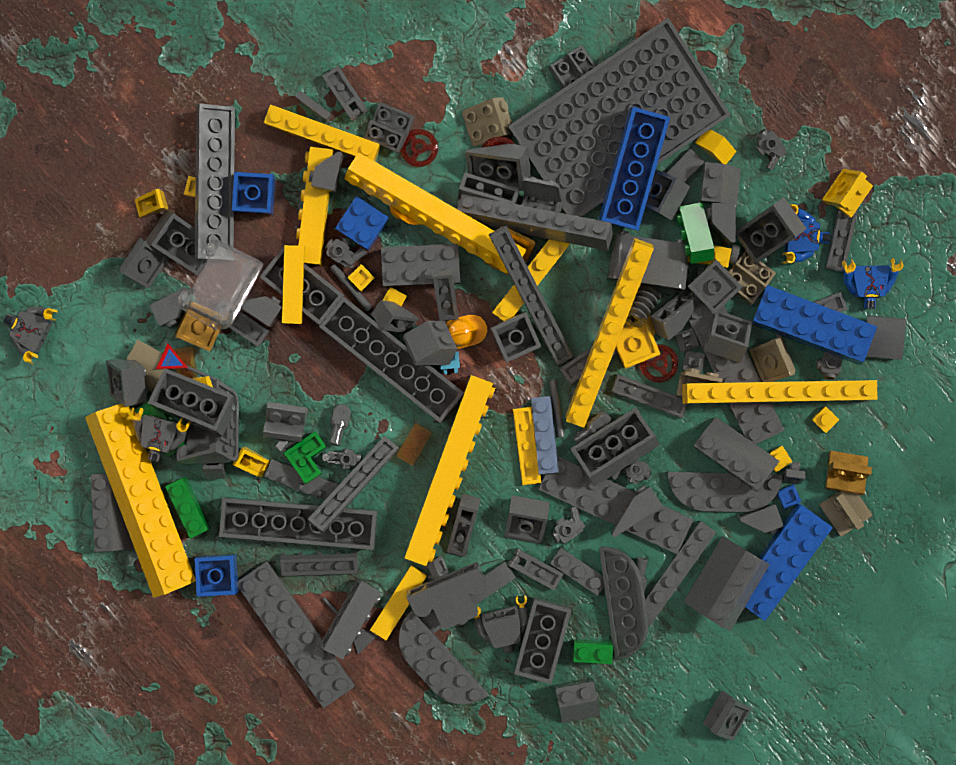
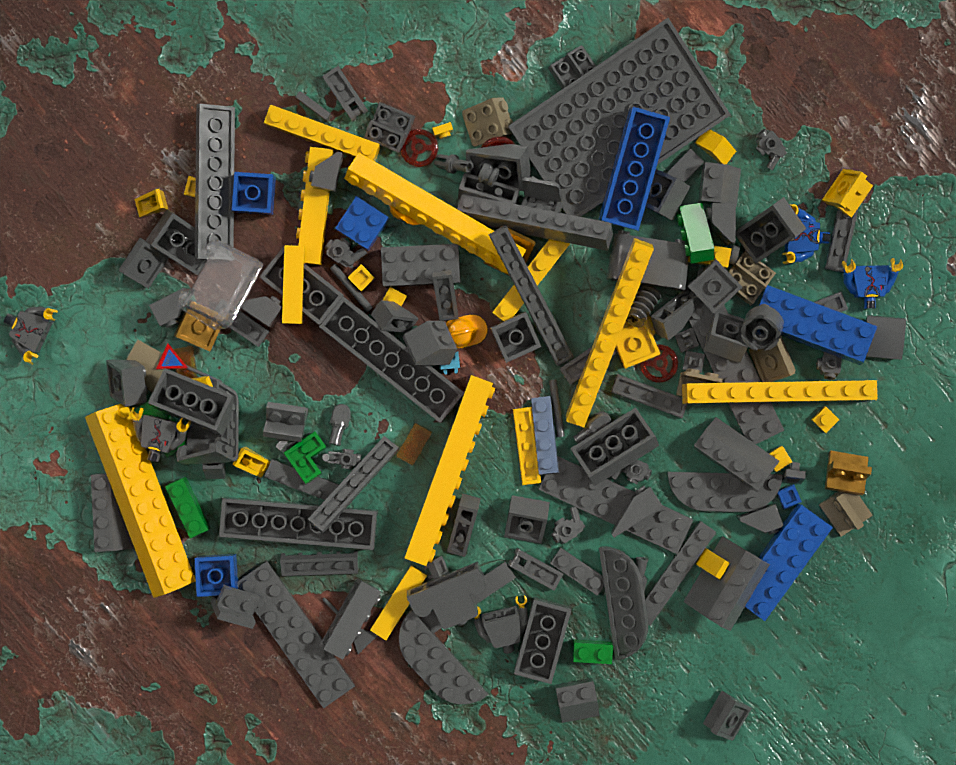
none -> dark grey bracket [210,585,260,629]
none -> yellow plate [433,122,453,139]
none -> dark grey arm [434,154,473,174]
none -> dark grey wheel [477,163,500,187]
none -> yellow tile [696,548,730,579]
none -> dark grey brick [741,304,784,351]

